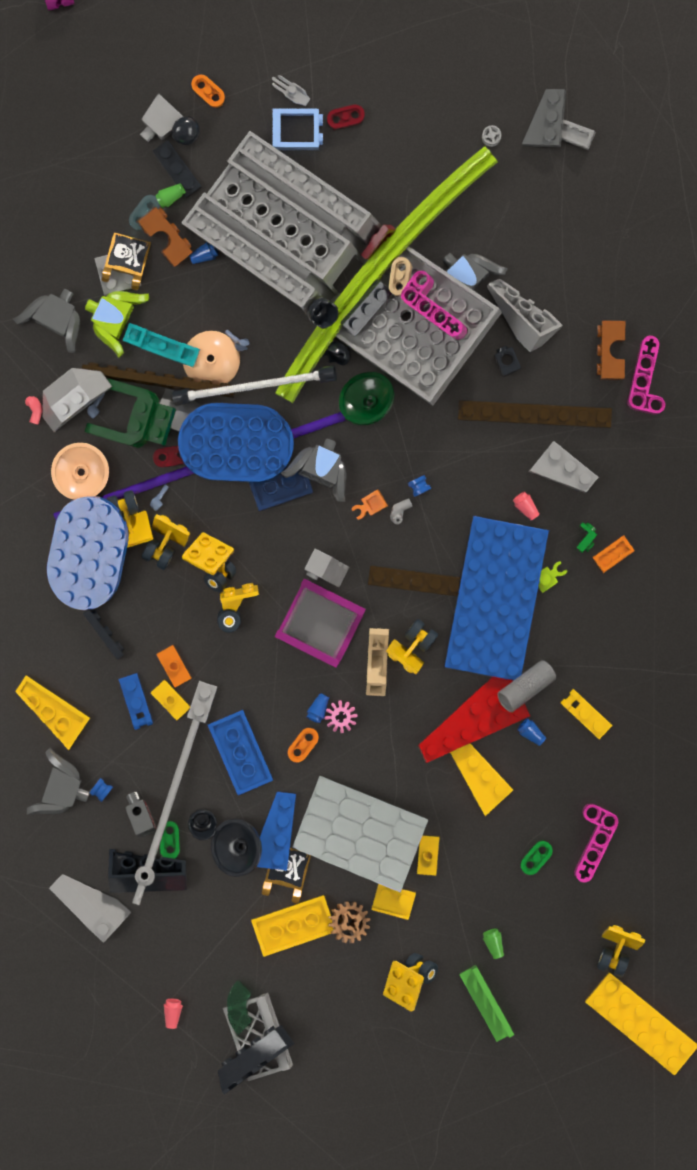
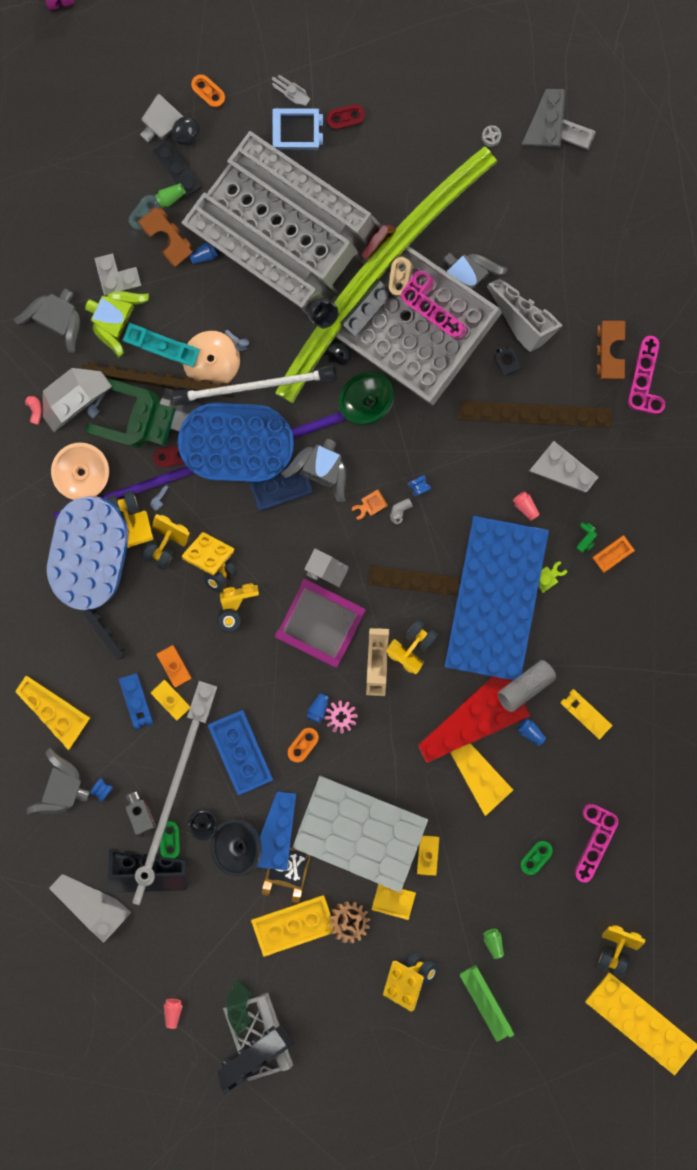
flag [101,233,151,290] -> none

